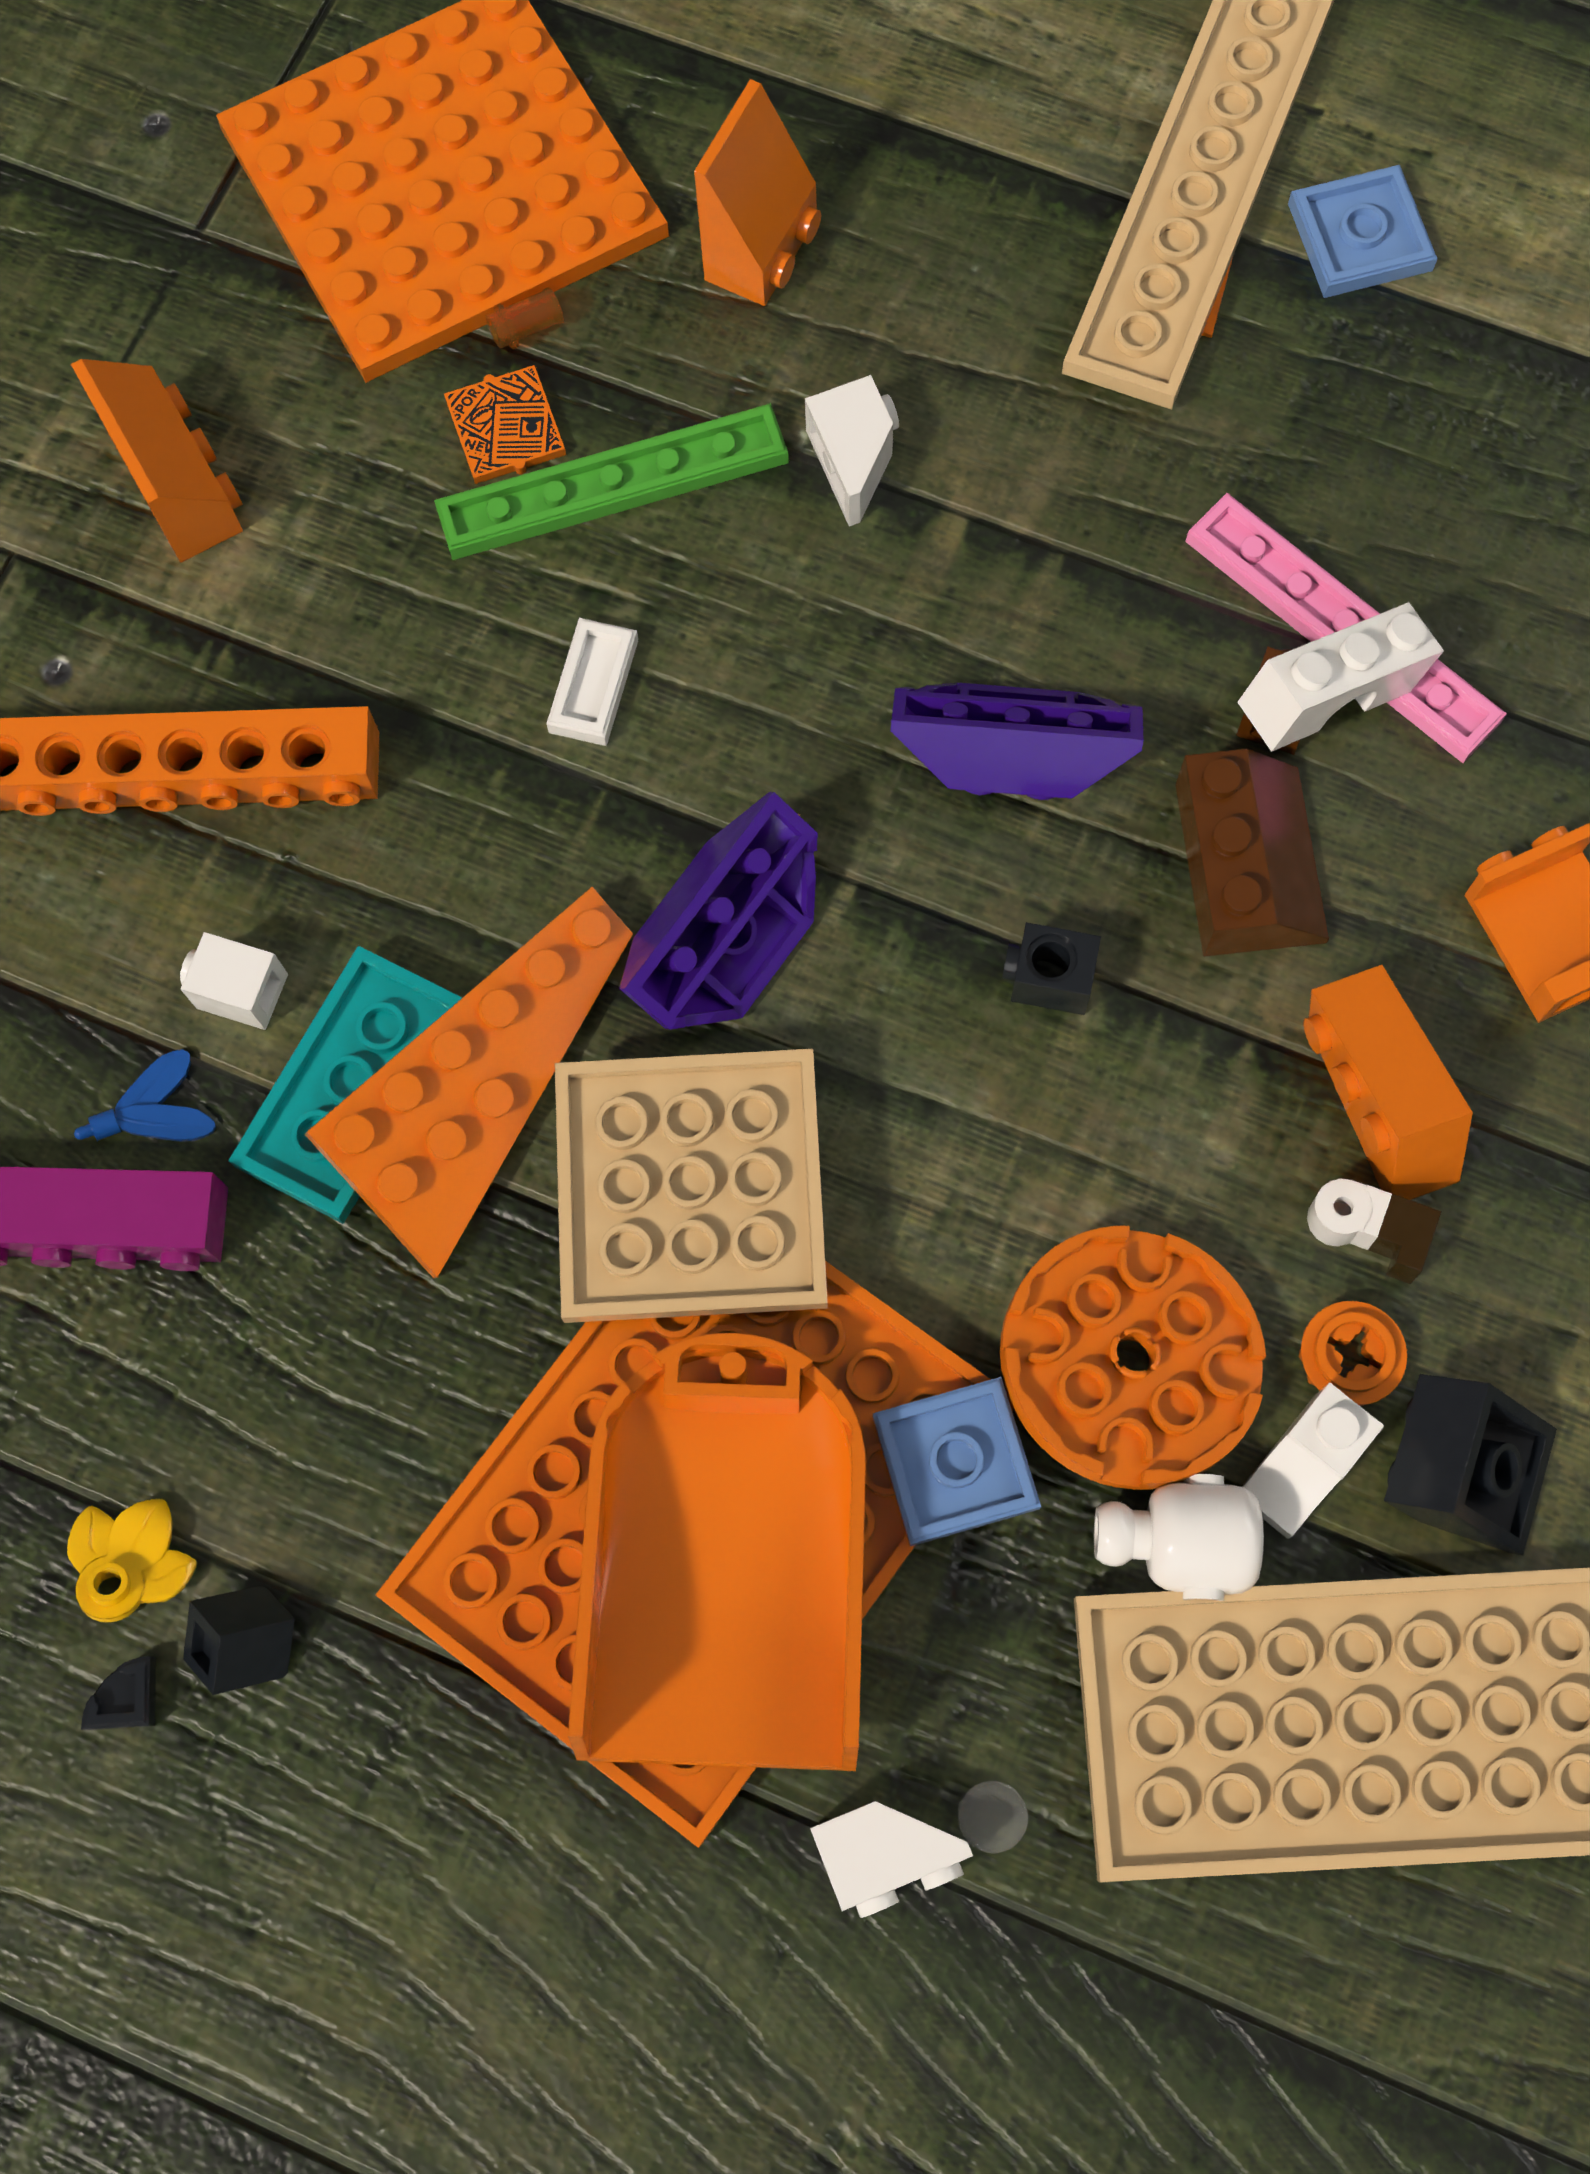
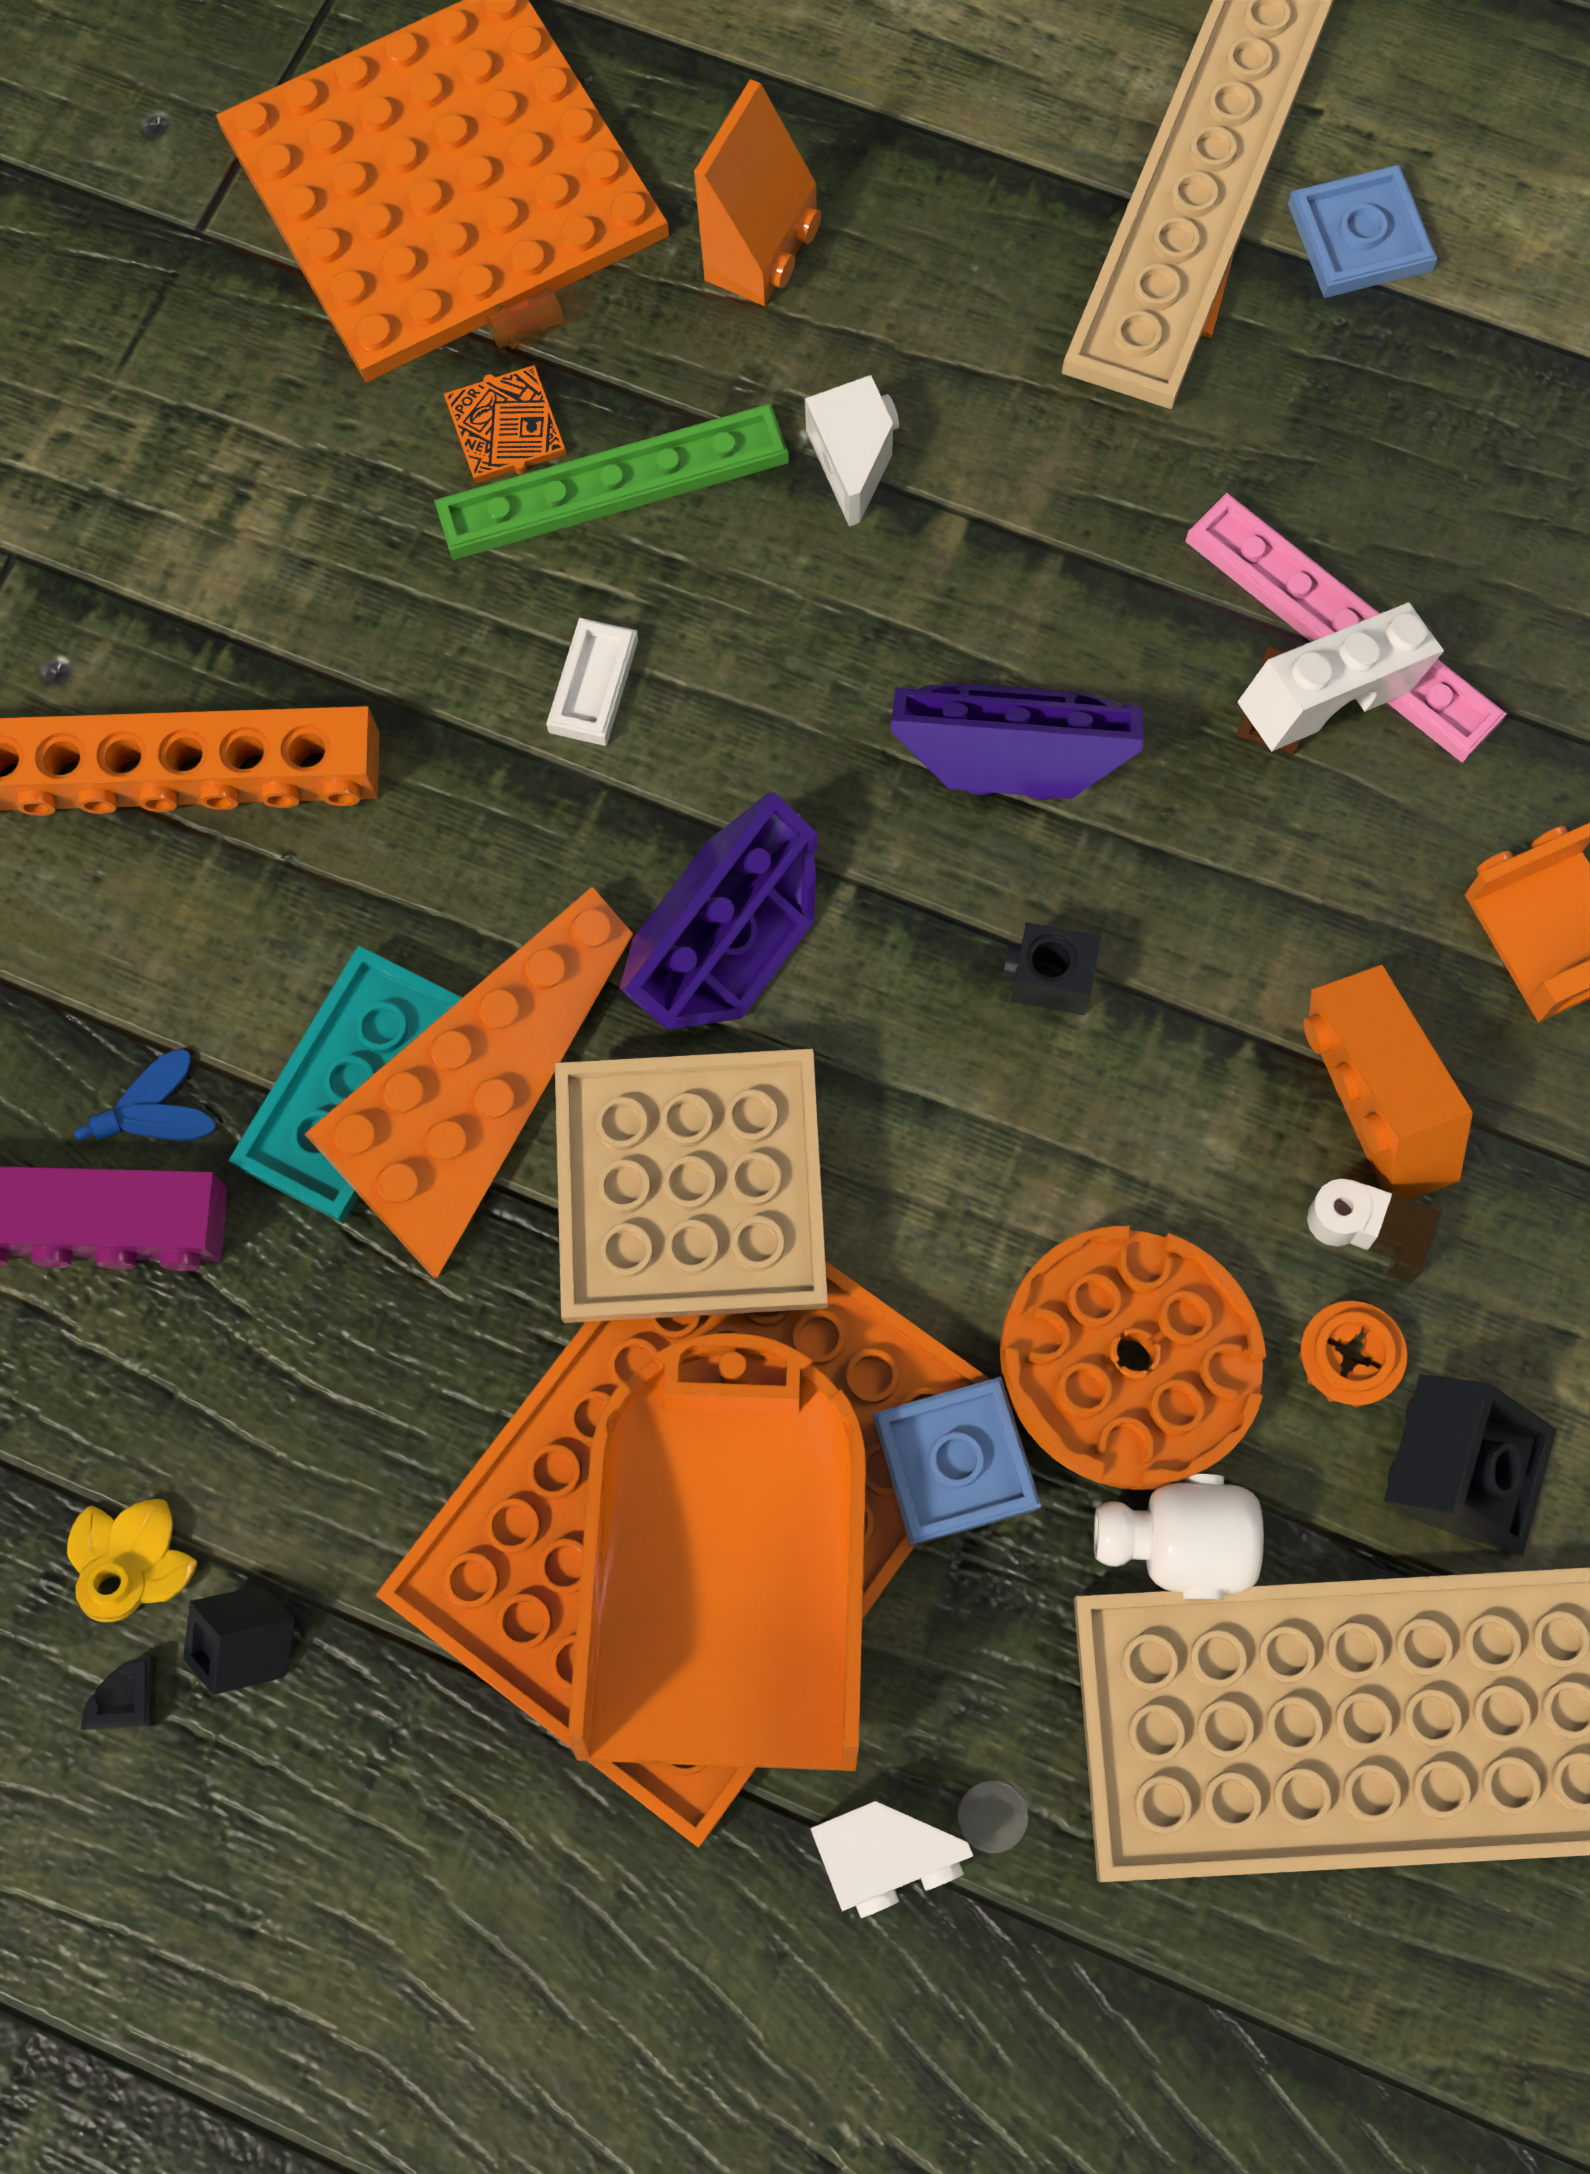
orange slope [71,359,243,563] -> none
white brick [180,932,288,1030] -> none
reddish brown slope [1175,749,1329,957] -> none
white arch [1242,1382,1384,1539] -> none

